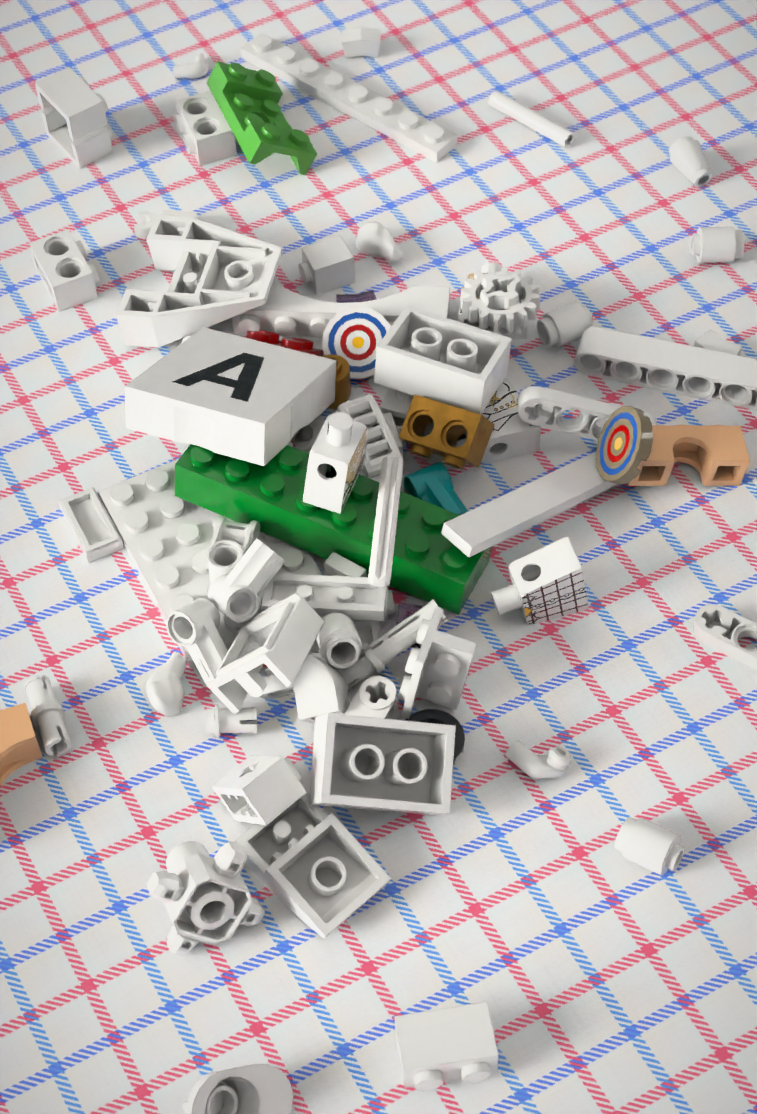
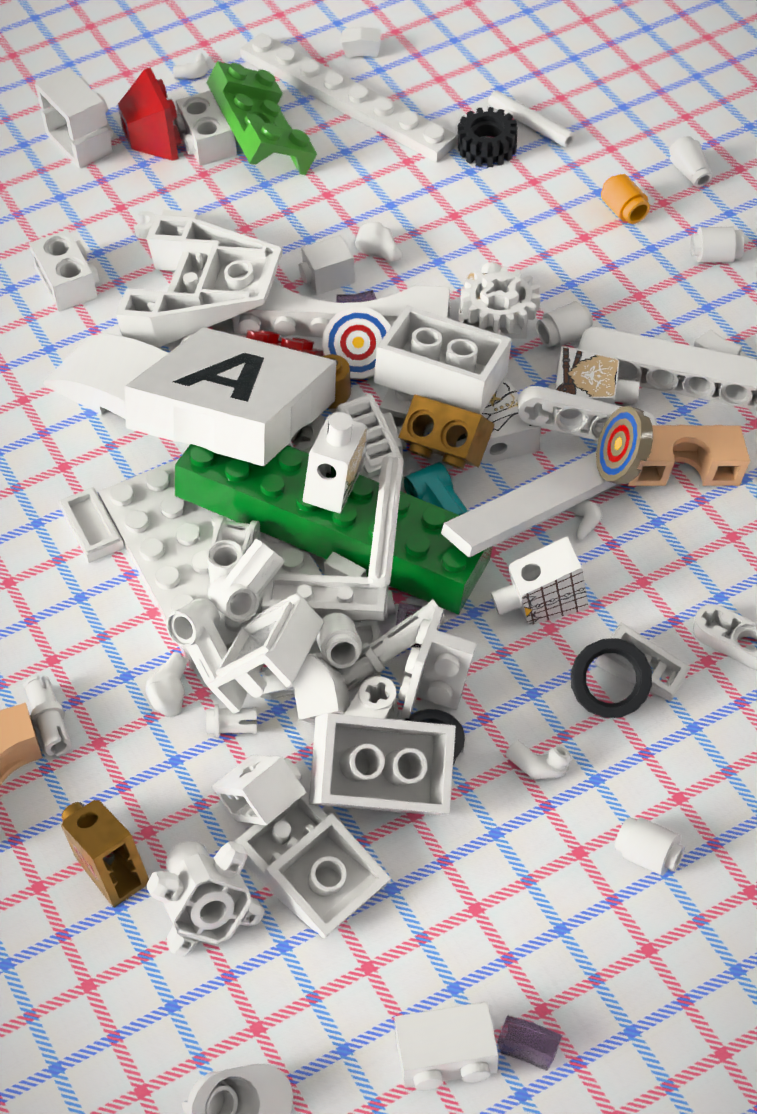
none -> white slope [44,334,168,419]
none -> pearl gold torso [61,800,149,908]
none -> red slope [118,67,181,161]
none -> black tyre [458,107,518,167]
none -> clear purple piece [497,1015,562,1071]
none -> torso [555,346,640,423]
none -> white animal [566,500,602,540]
none -> black tyre [571,638,652,718]
none -> white slope [594,622,691,701]
none -> light orange brick [601,174,650,224]

